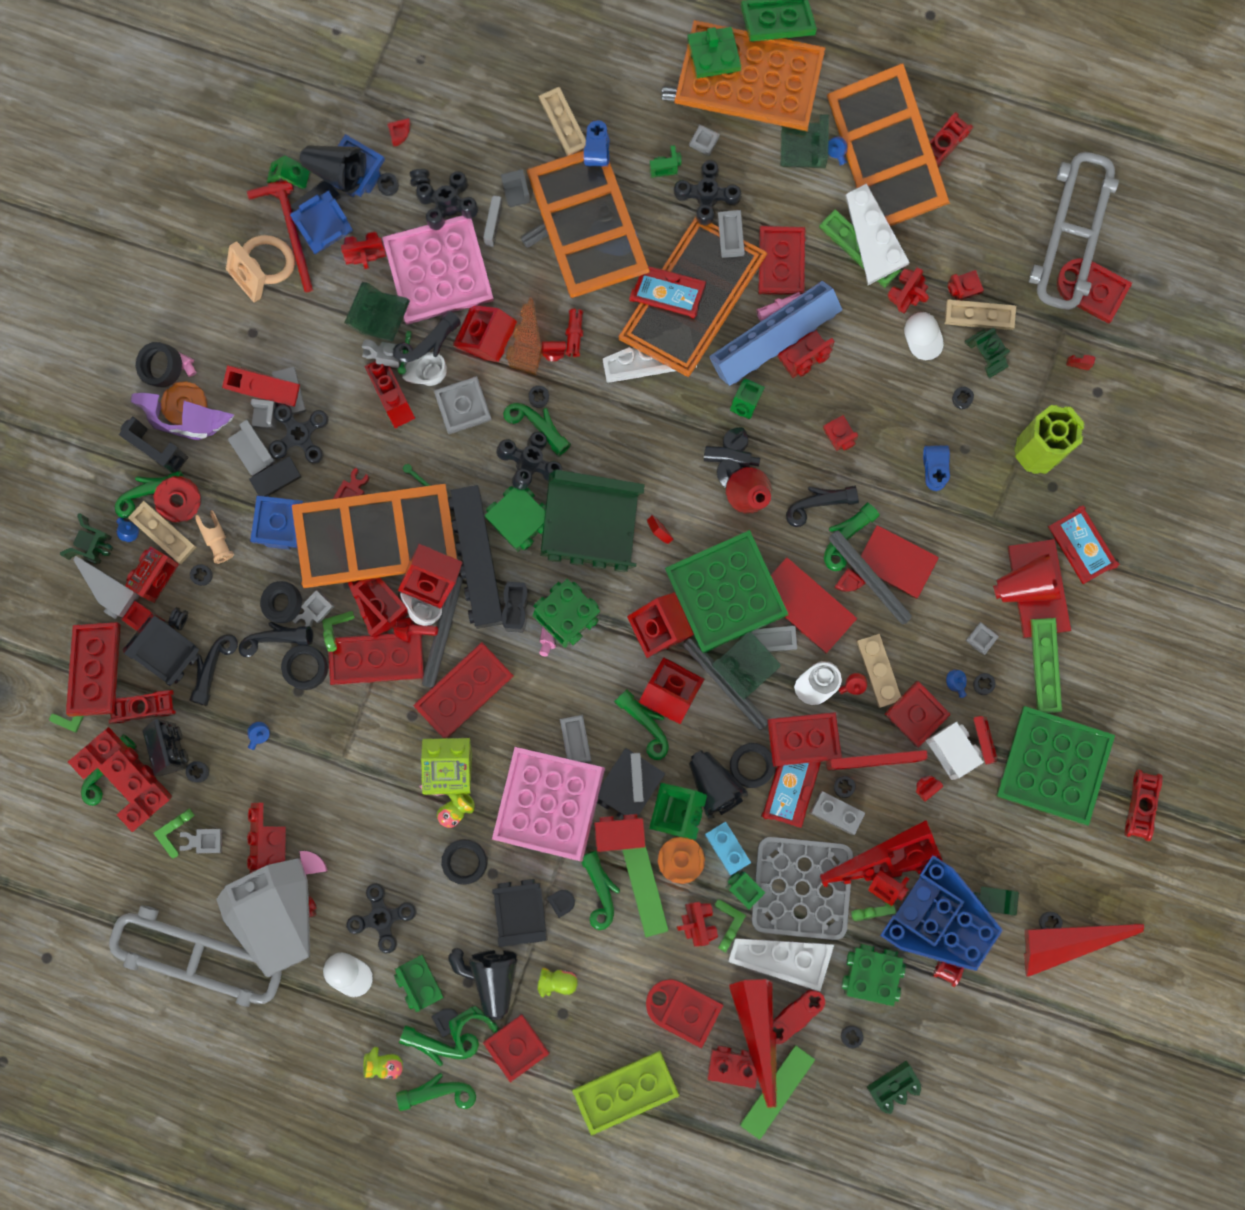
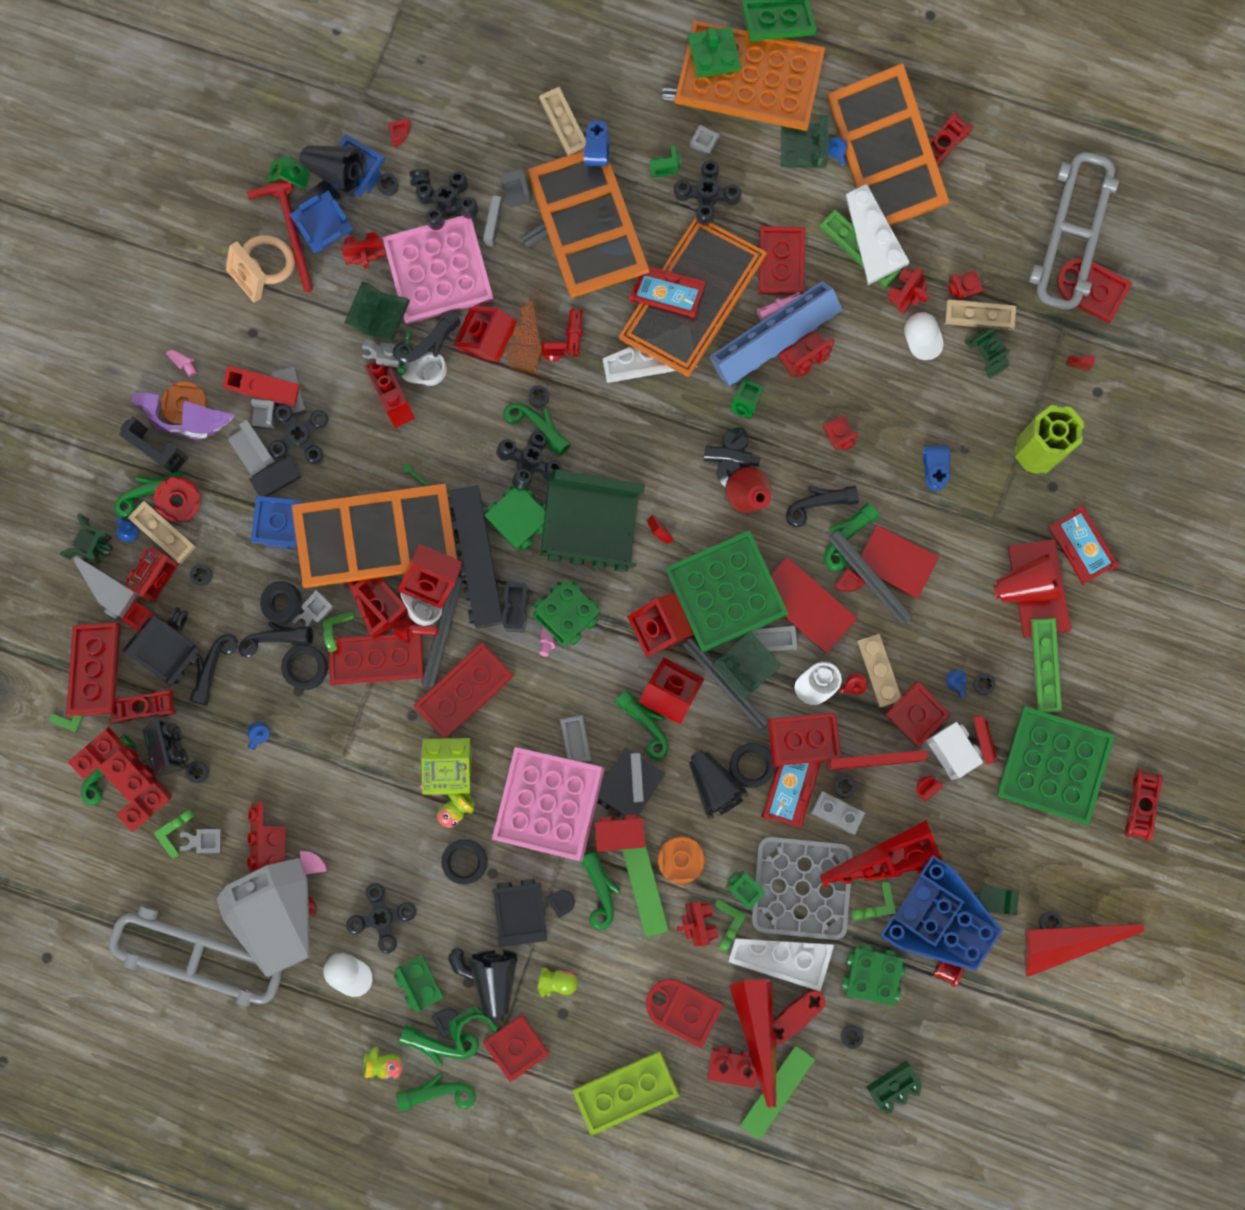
black tyre [135,342,182,387] -> none
light nougat piece [196,510,234,563] -> none
red plate [333,468,370,512] -> none
light grey tile [434,376,492,435] -> none
green brick [649,783,707,840] -> none
medium azure brick [704,822,751,875] -> none
light grey tile [718,210,744,258] -> none
red bracket [868,870,910,906] -> none
black bush [952,387,974,409] -> none
light grey tile [965,622,999,656] -> none

